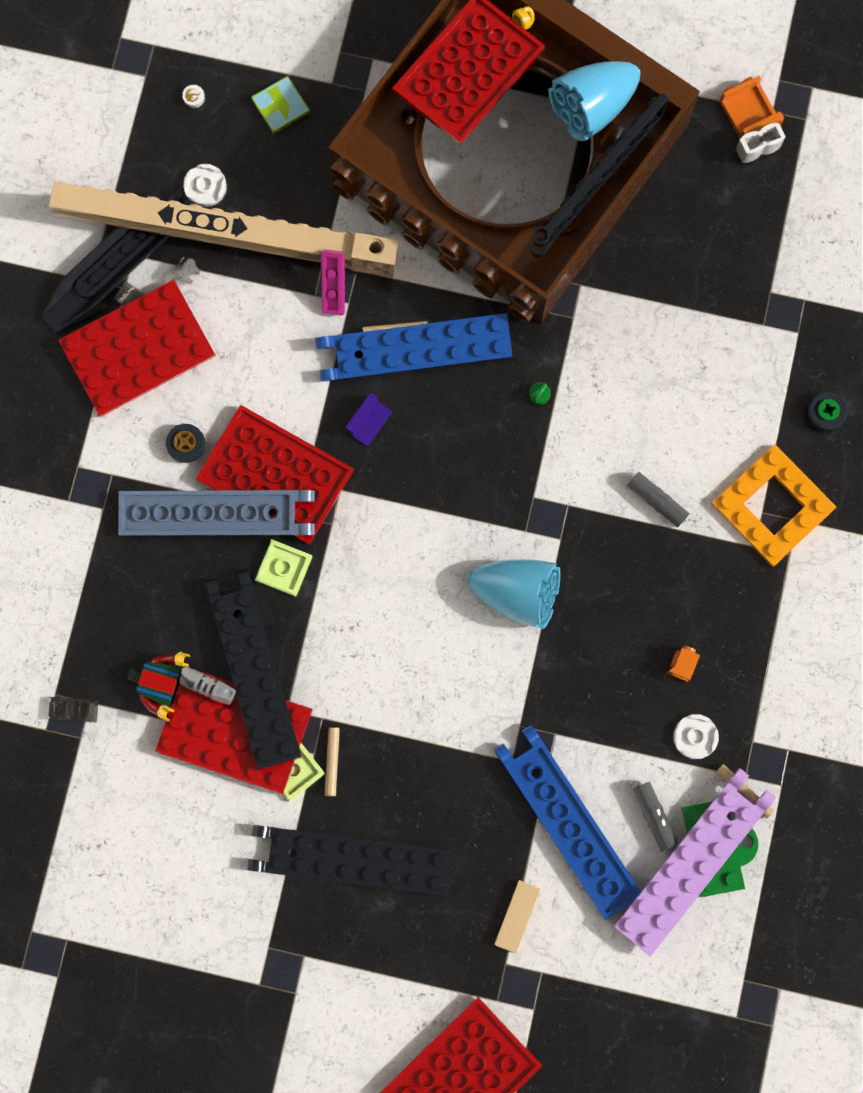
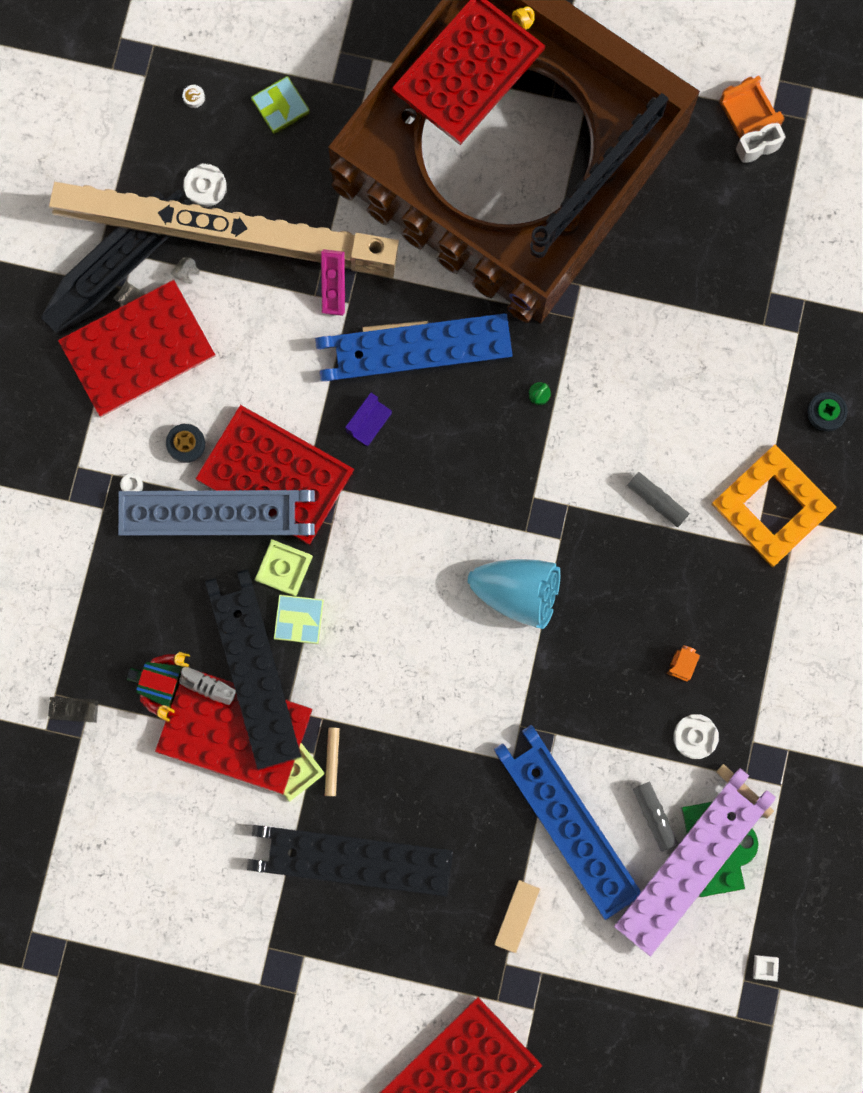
medium azure cylinder [549,61,641,141] -> none
none -> white tile [120,473,143,491]
none -> tile [274,595,324,644]
none -> white tile [753,955,779,981]

